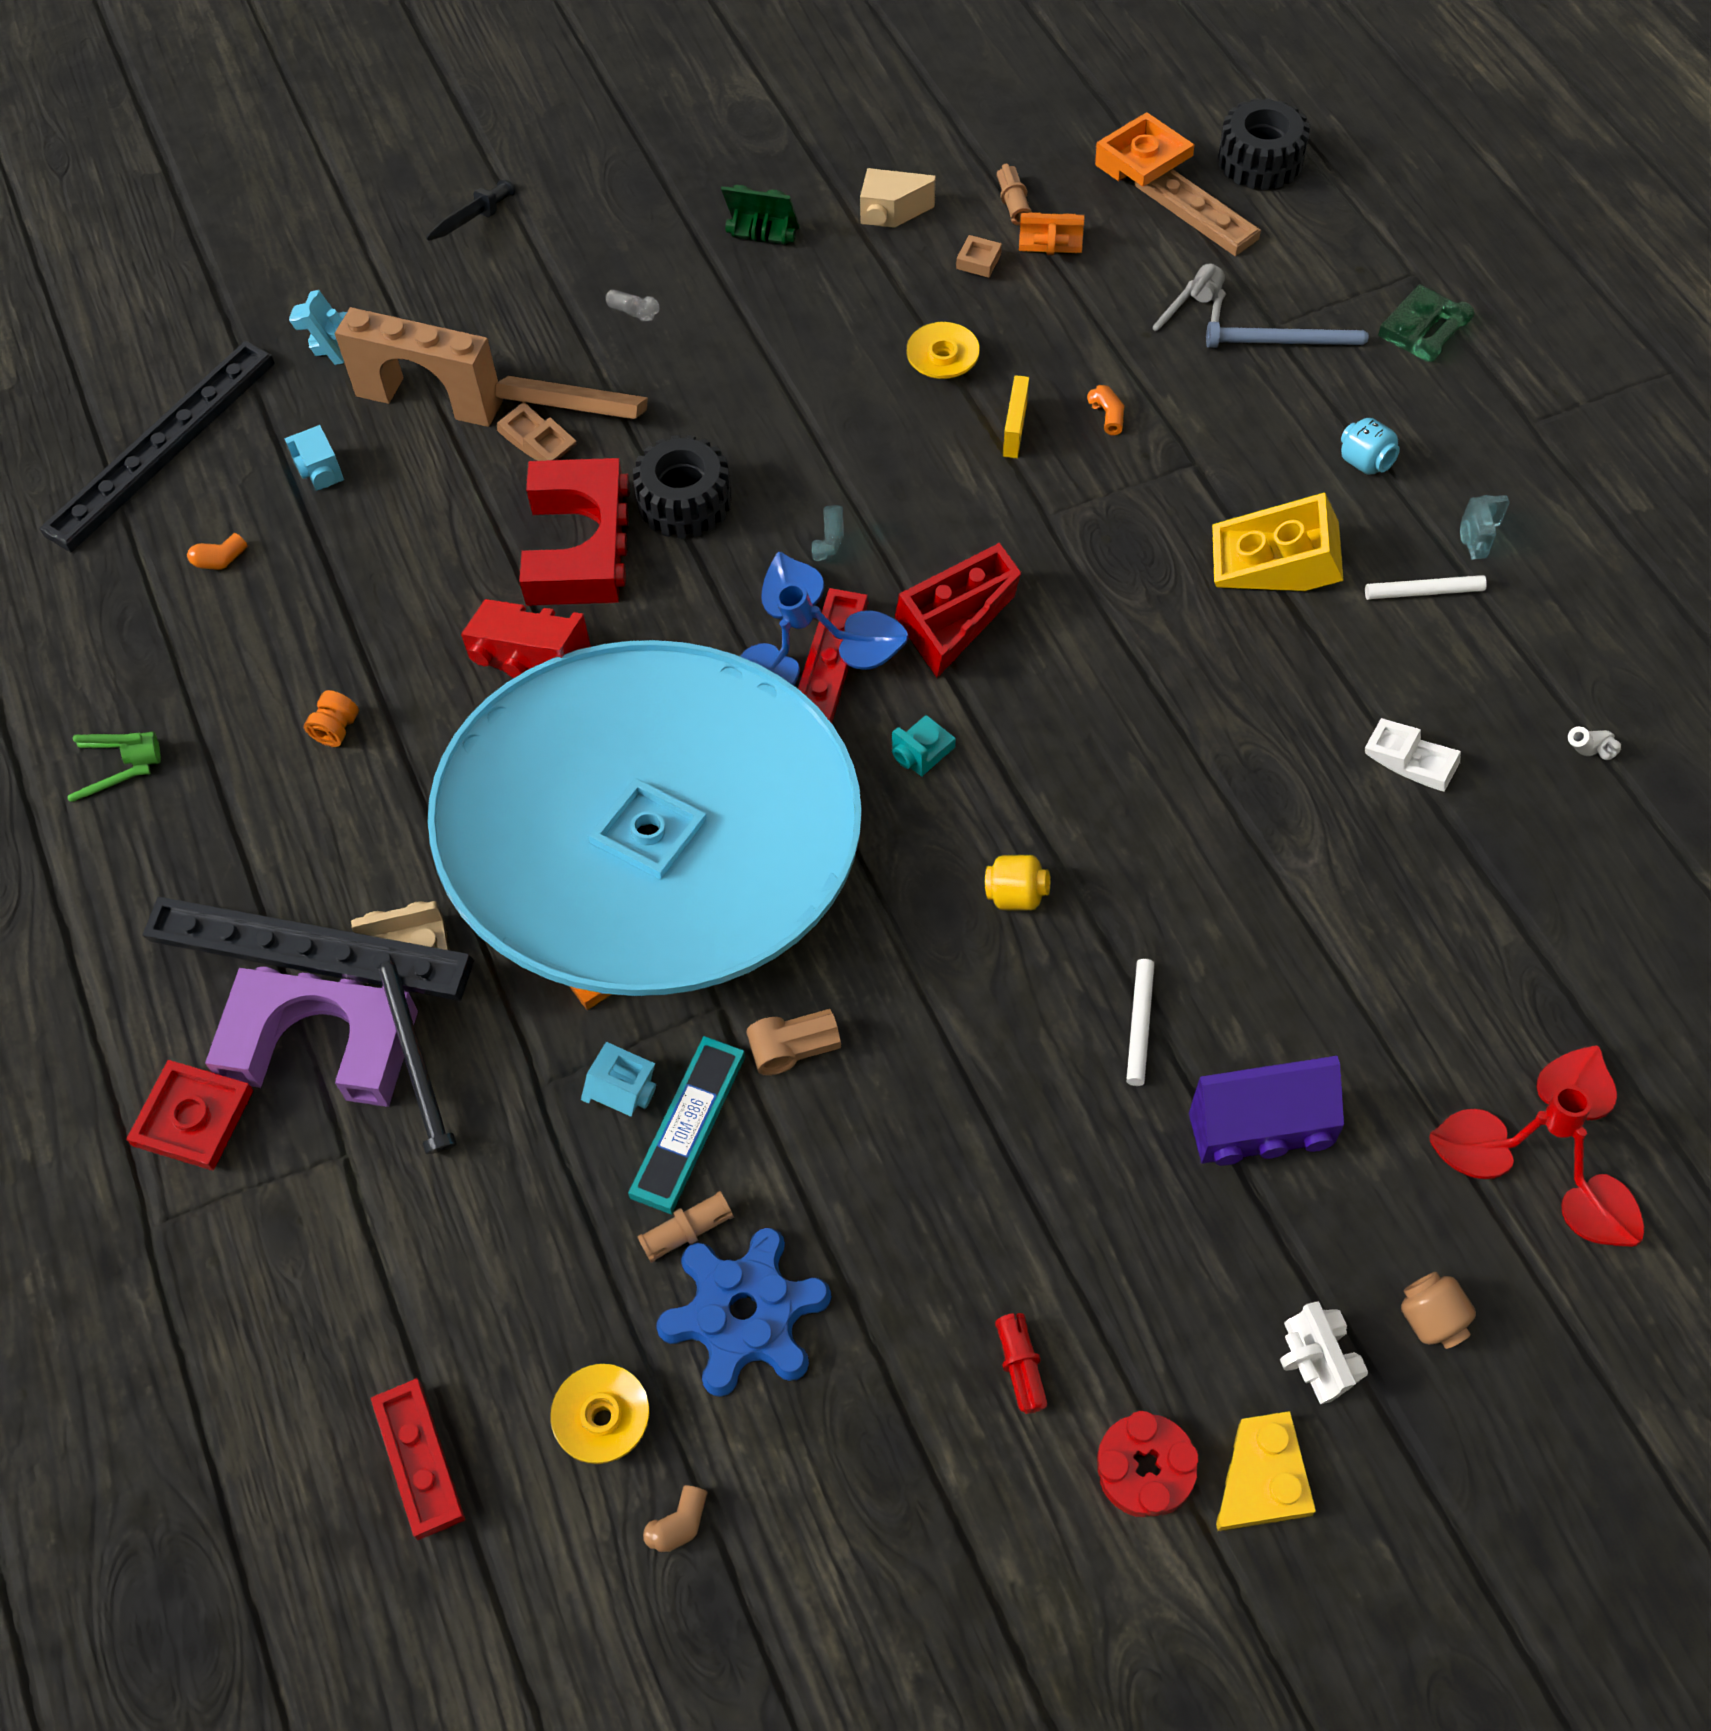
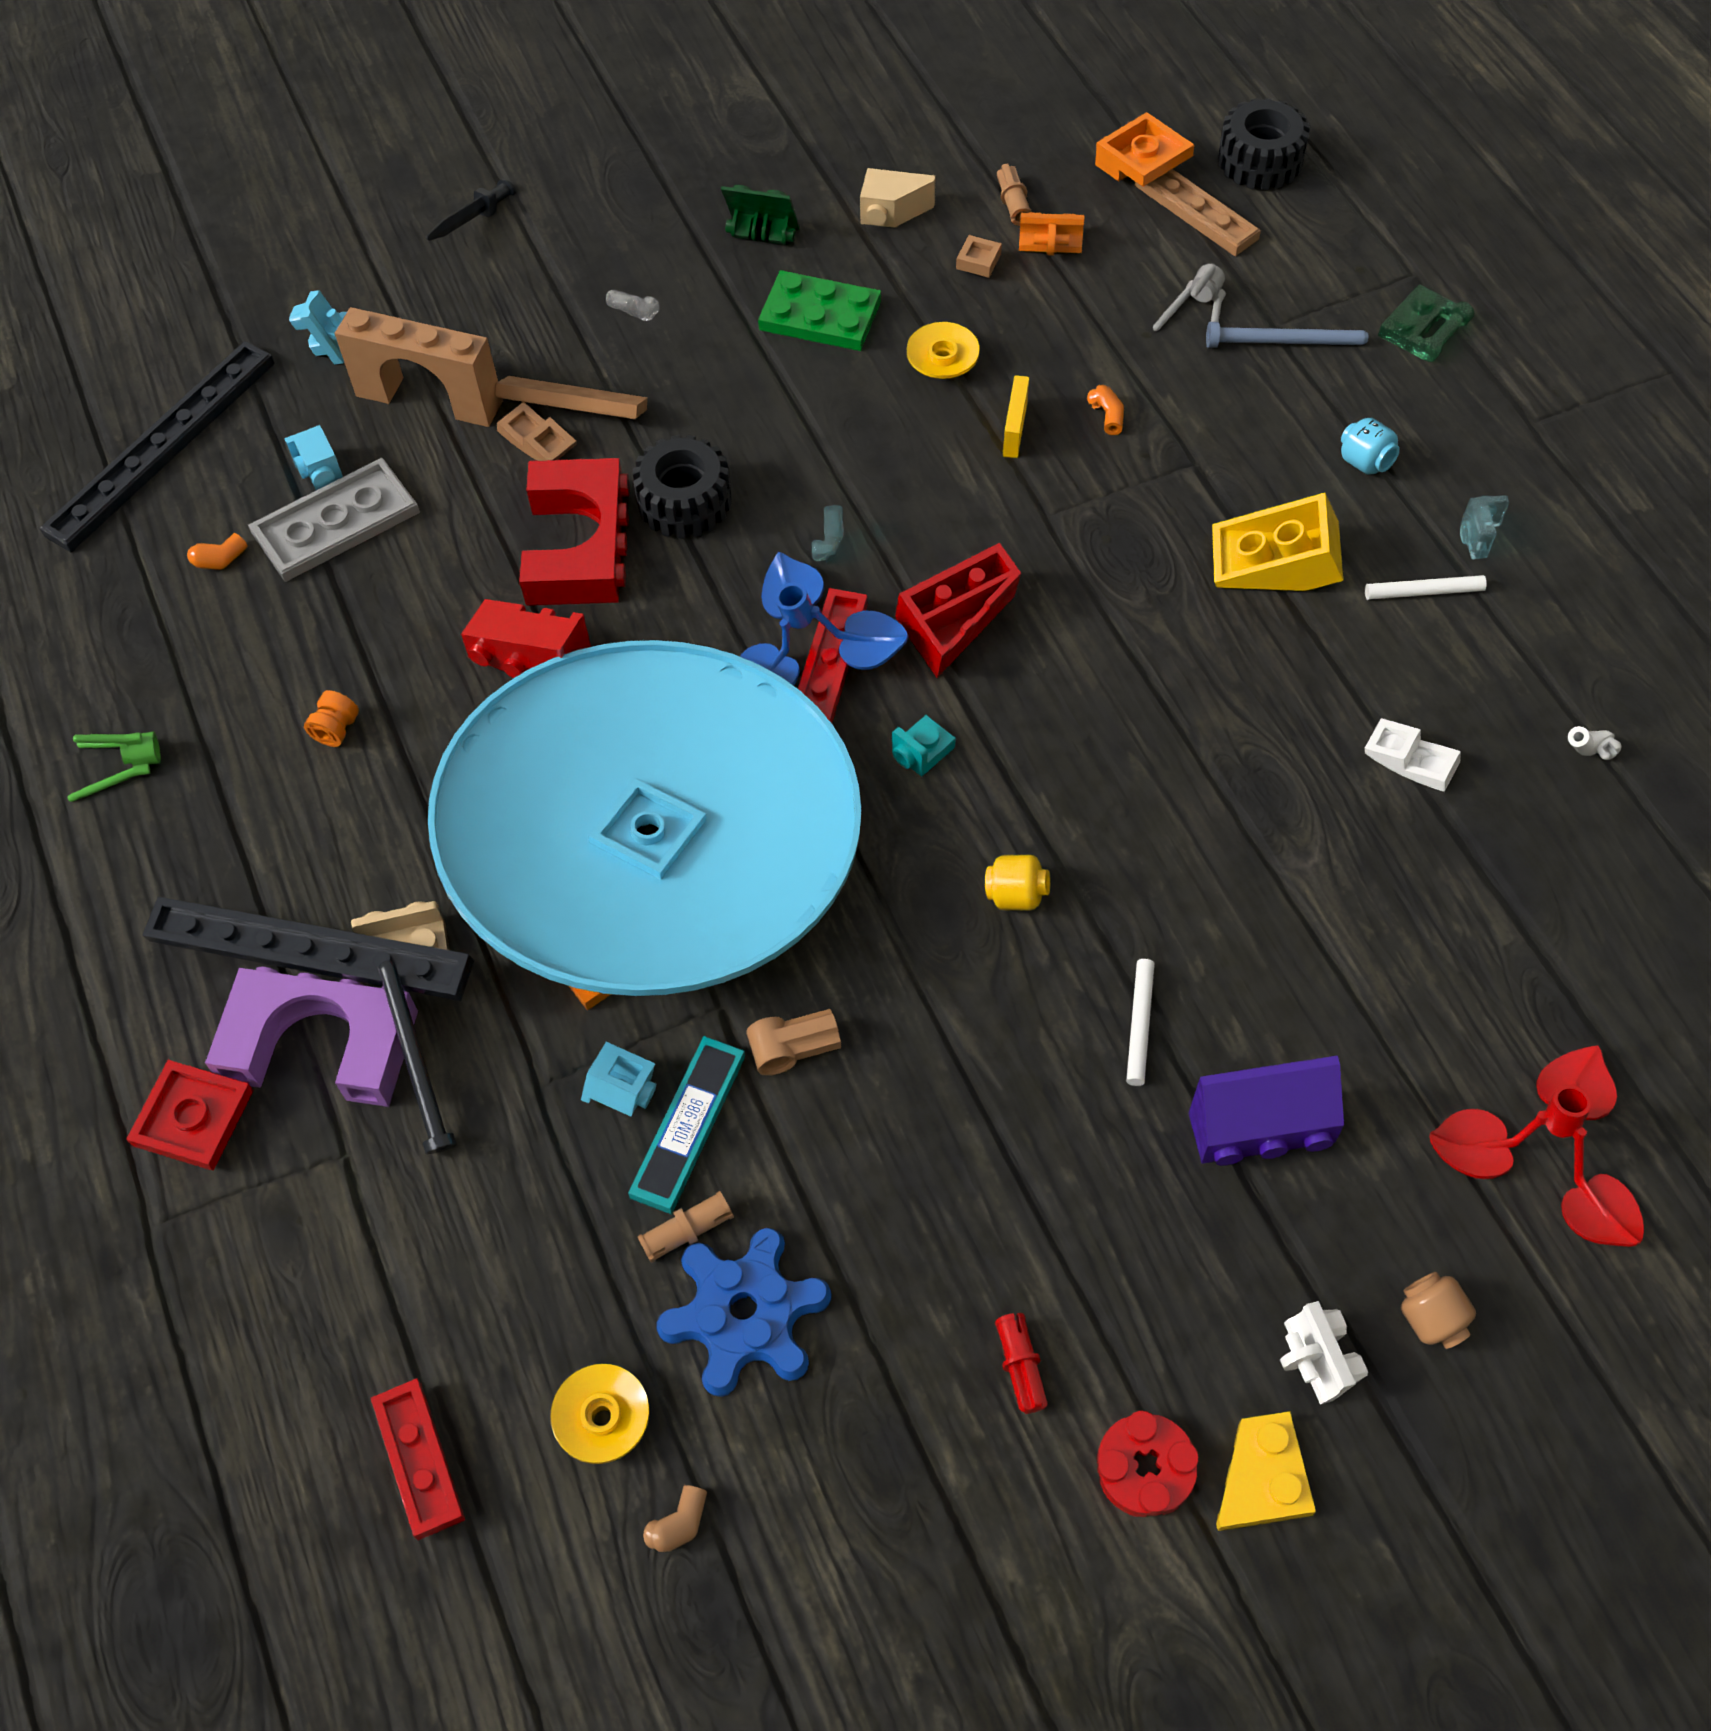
none -> light grey tile [248,458,420,582]
none -> green plate [758,270,881,351]

